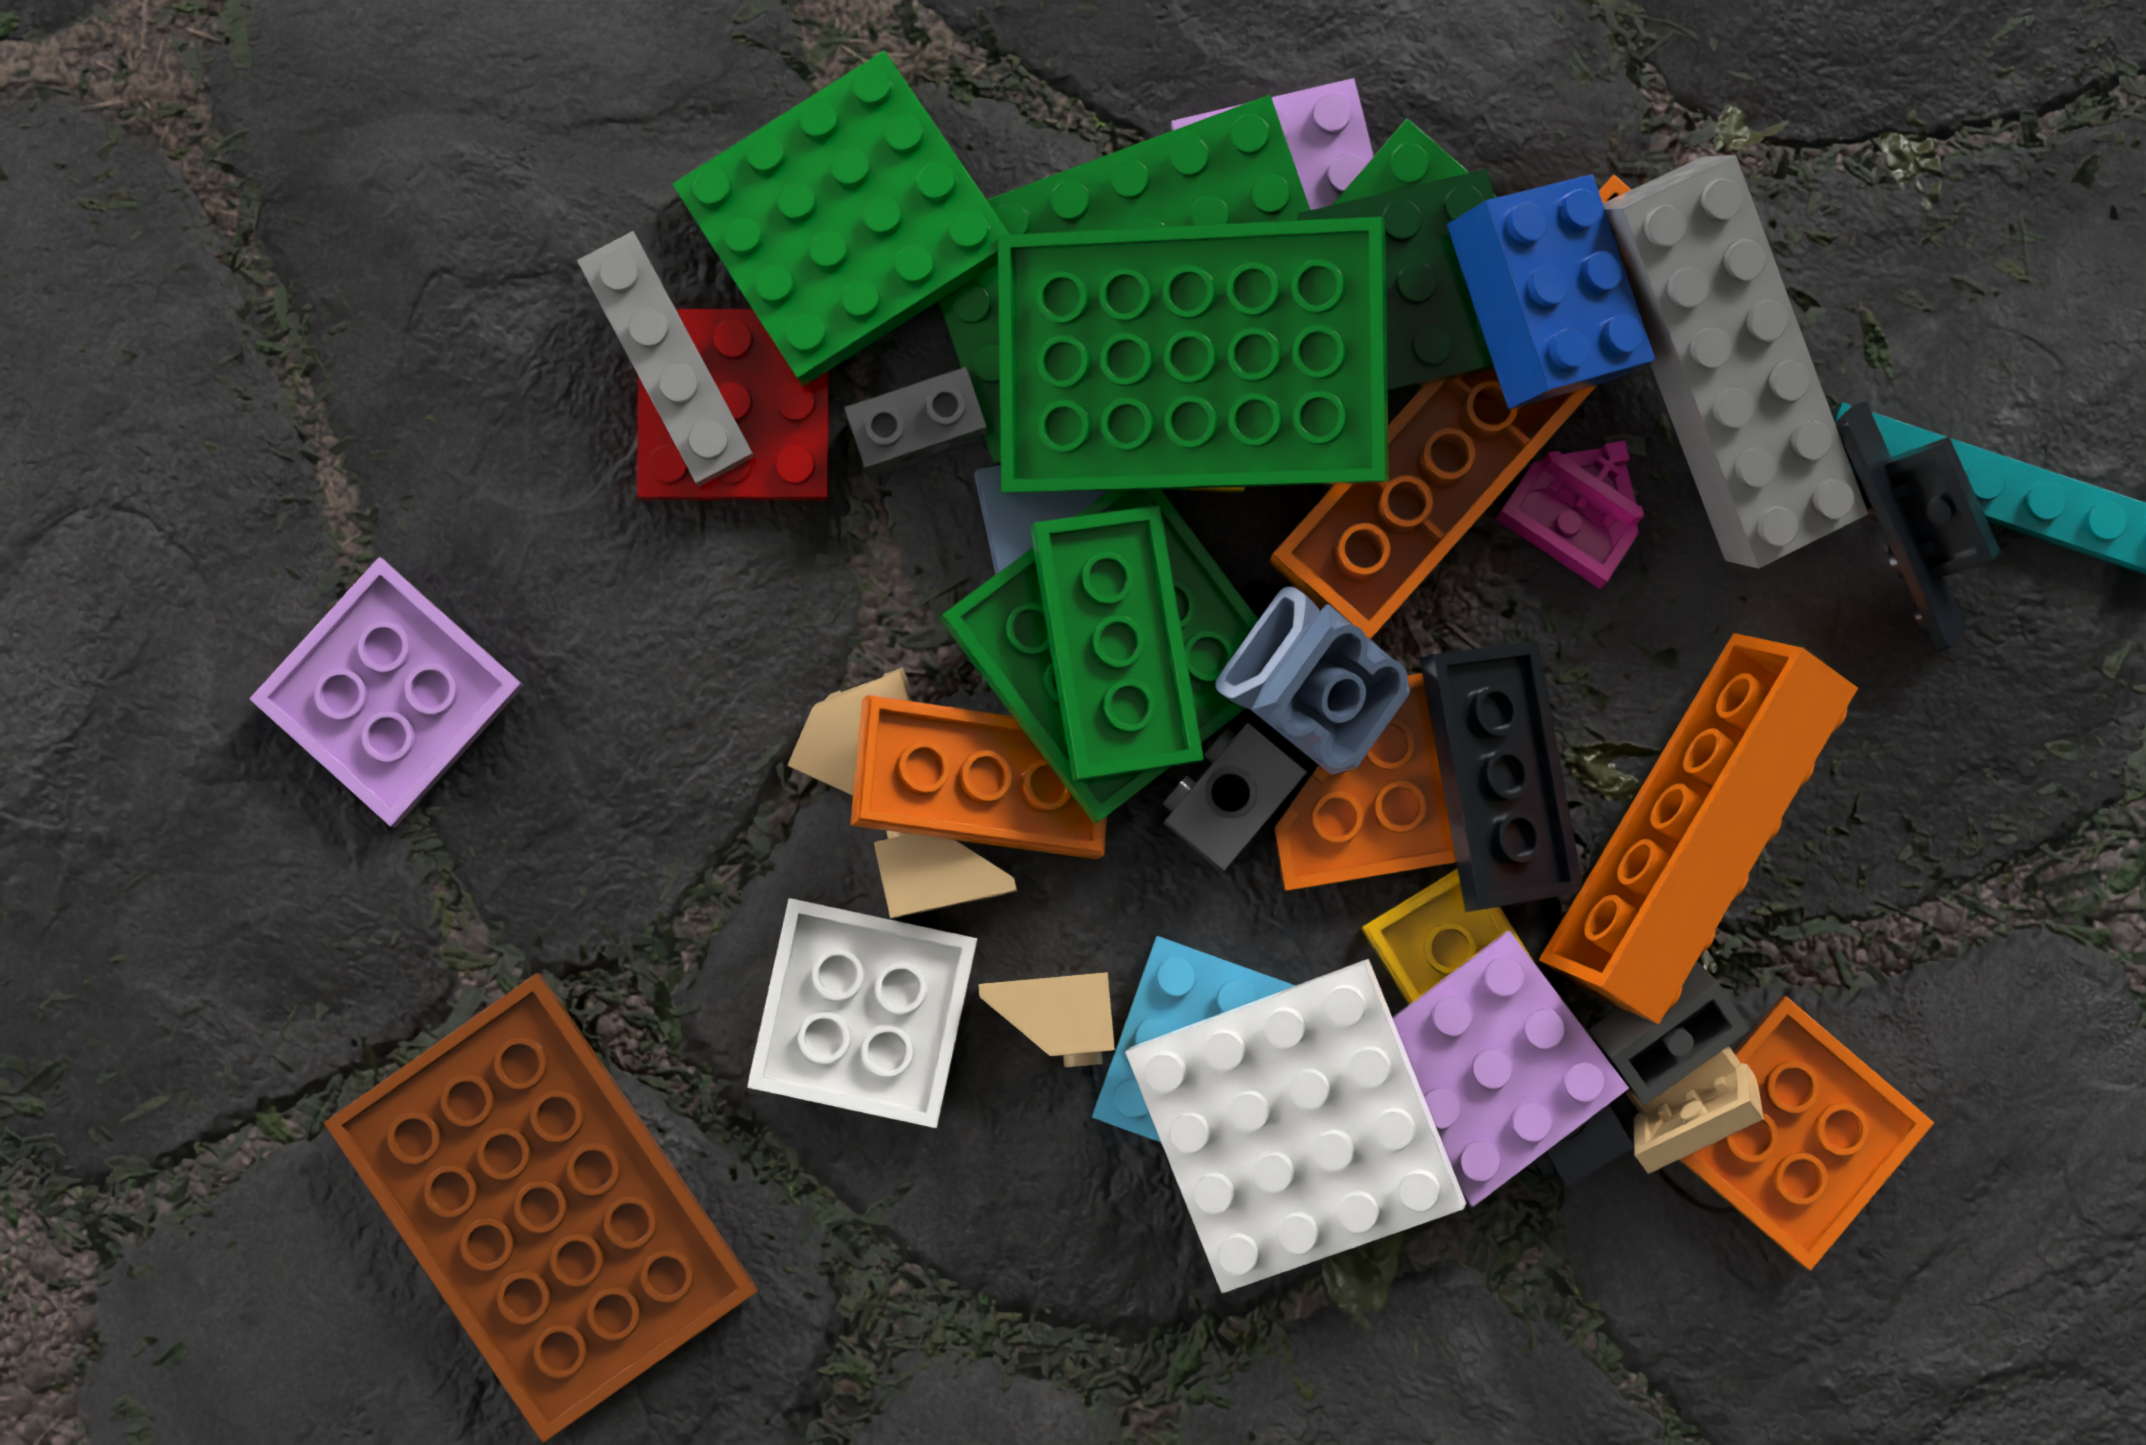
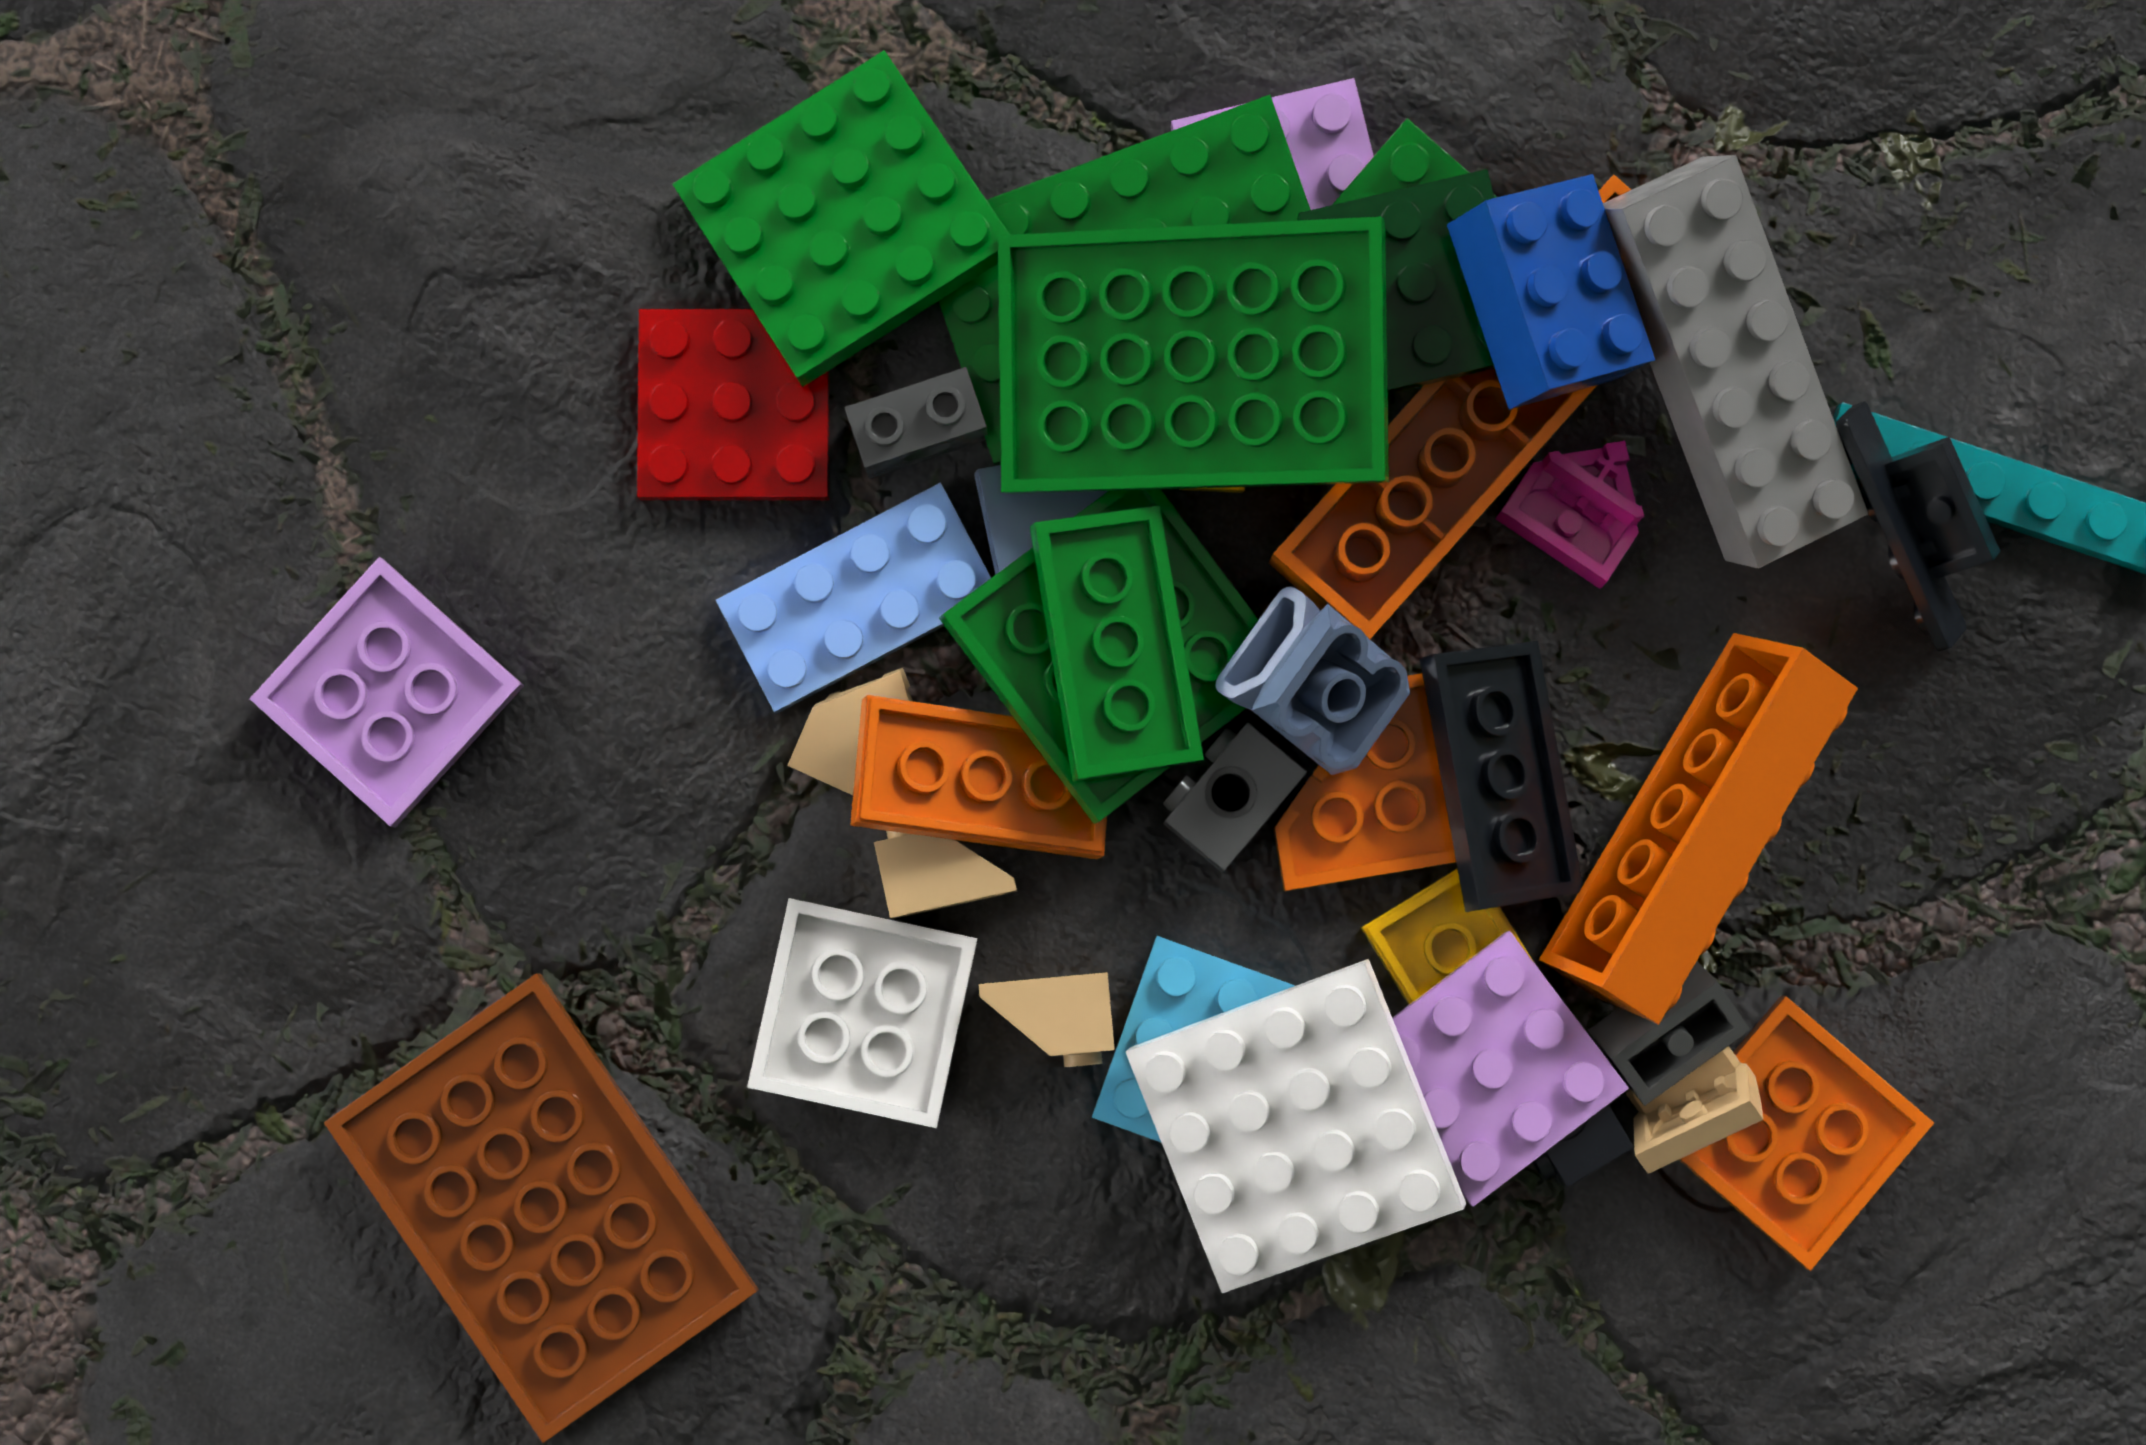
light grey plate [577,231,755,487] -> none
none -> light blue plate [716,482,991,714]

